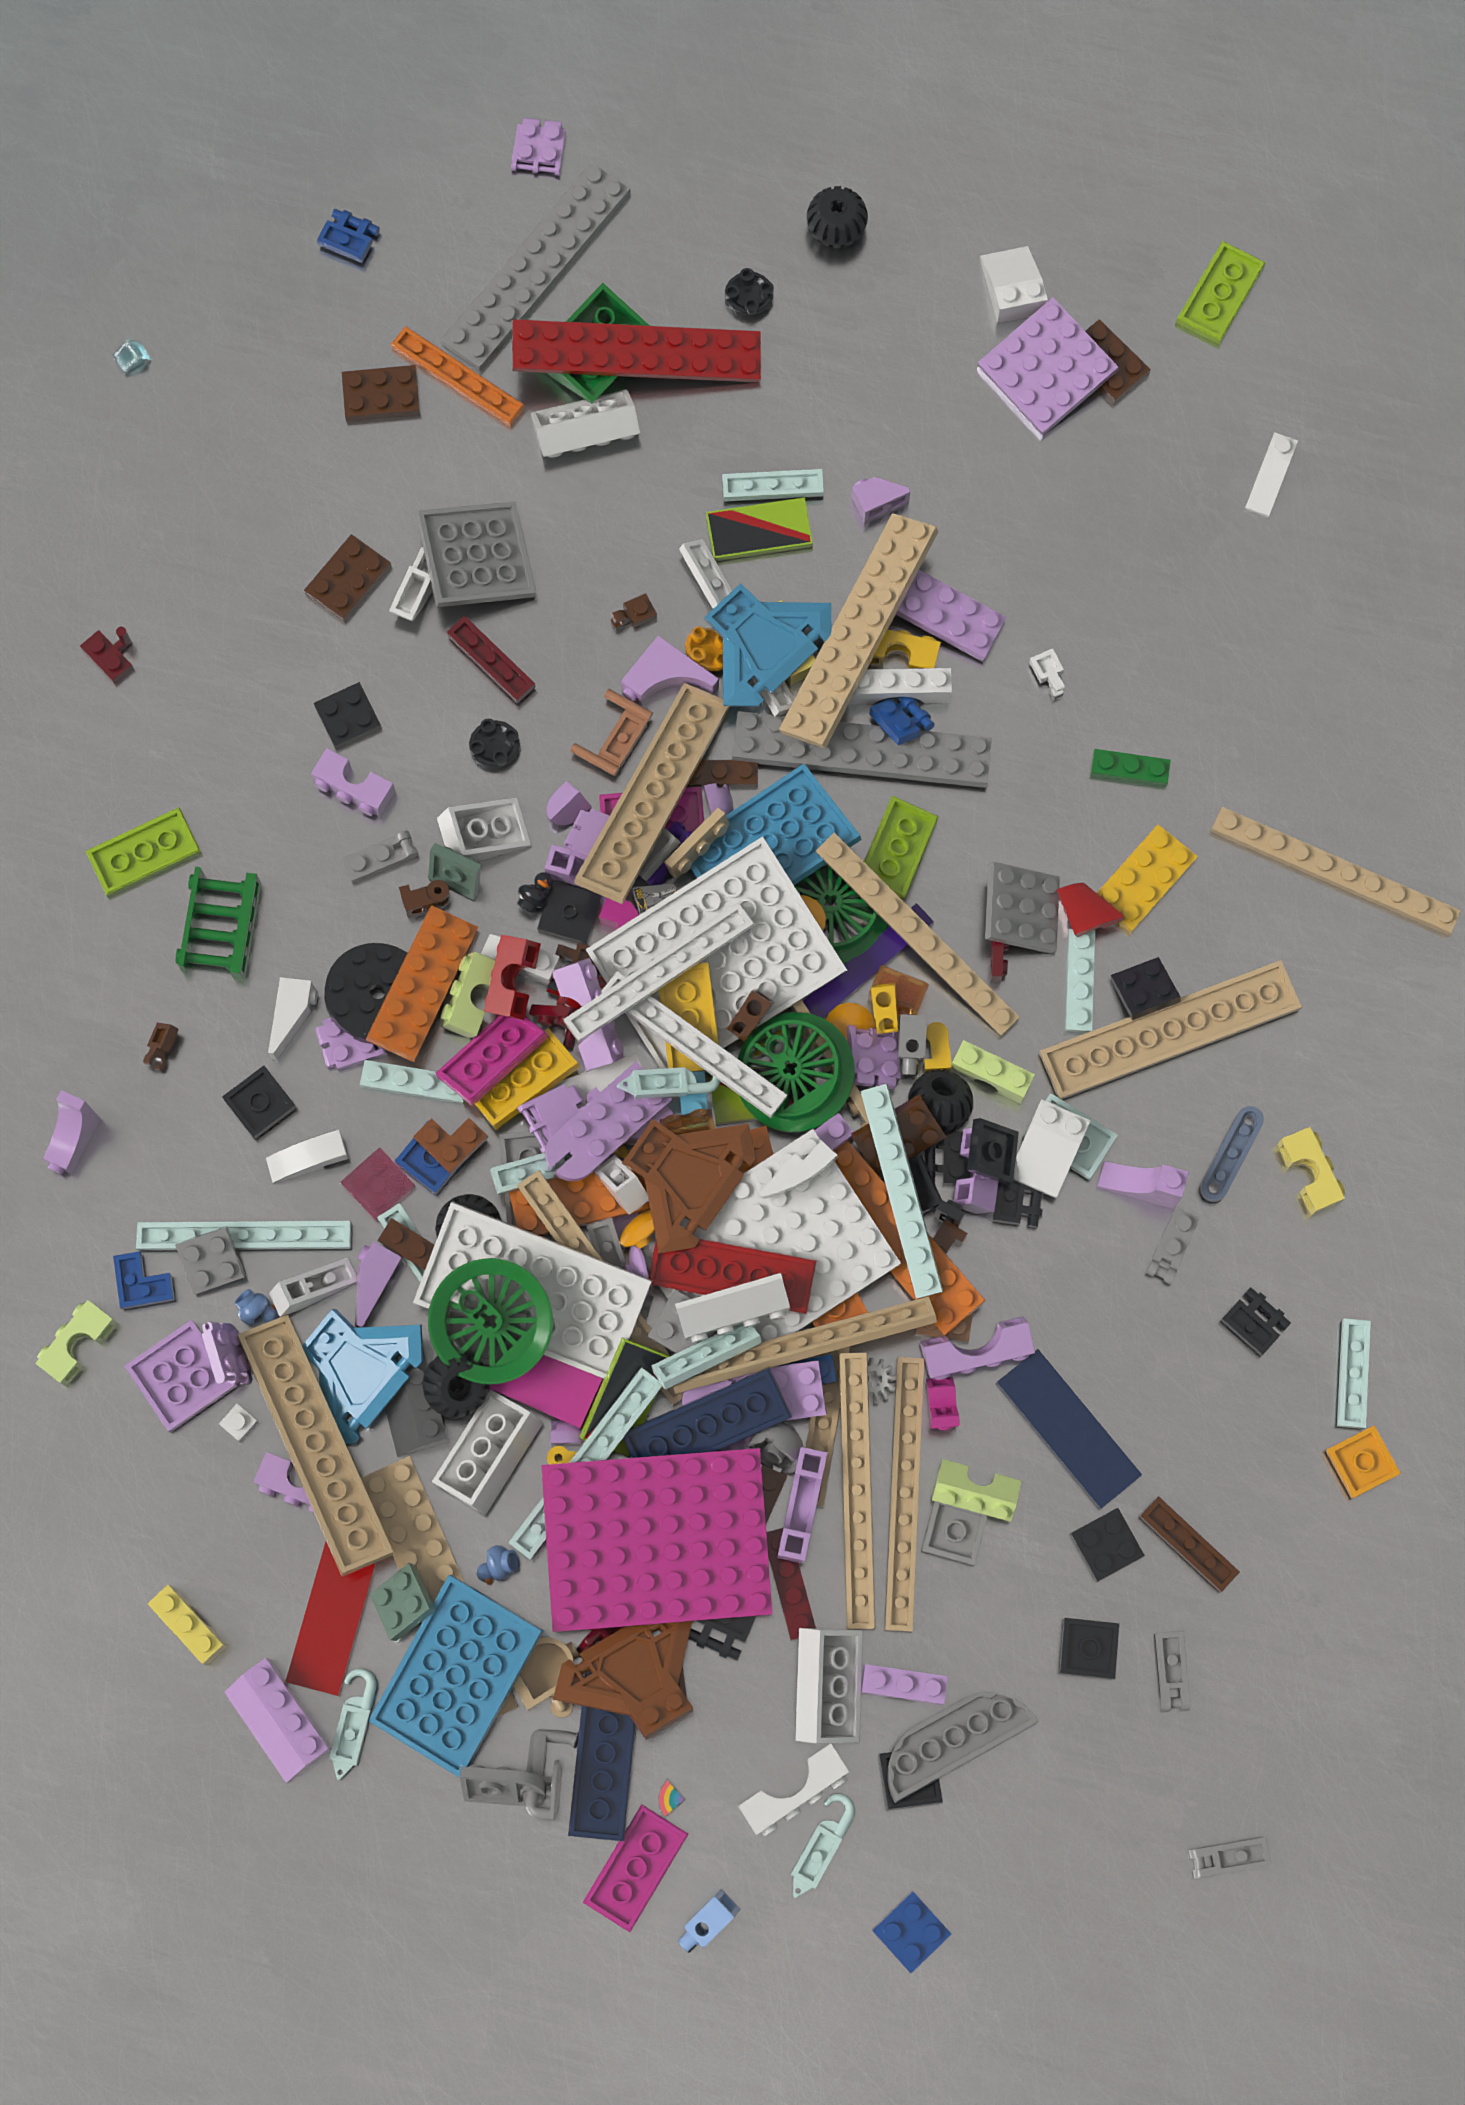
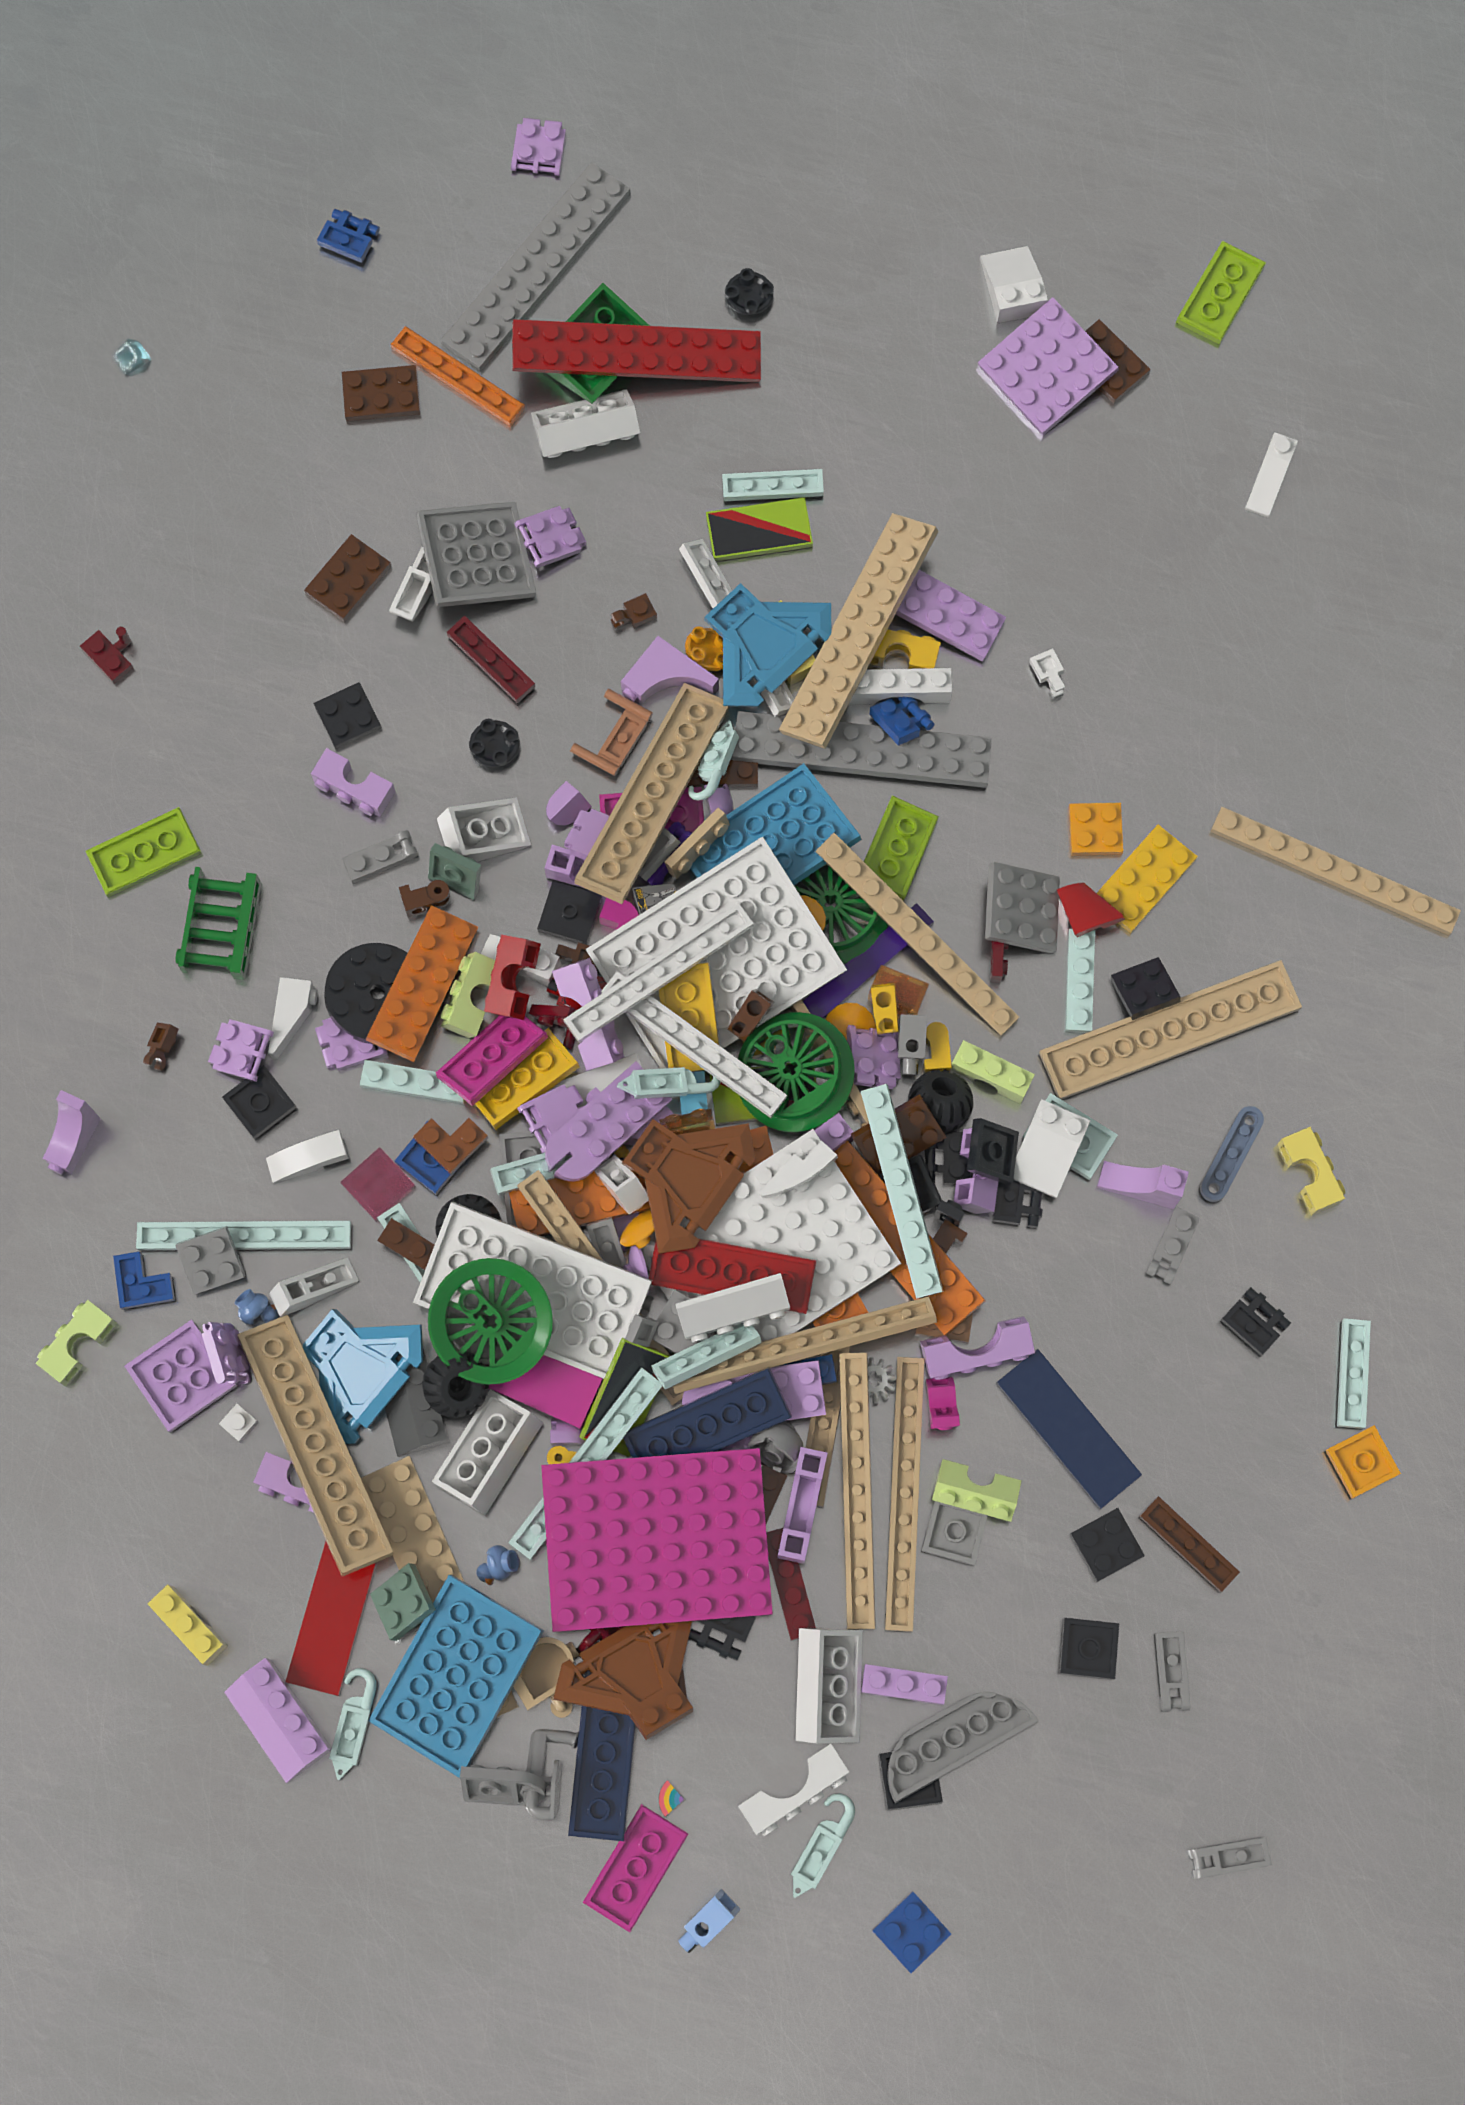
lavender slope [355,1241,401,1328] -> none
black animal [517,872,552,914] -> none
black wheel [806,186,868,248] -> none
lavender slope [851,477,910,522] -> none
green plate [1090,749,1171,787] -> none
none -> lavender plate [208,1019,274,1082]
none -> lavender plate [514,506,587,568]
none -> light grey plate [625,1314,659,1347]
none -> light aqua plate [688,720,739,801]
none -> light orange plate [1069,803,1123,856]

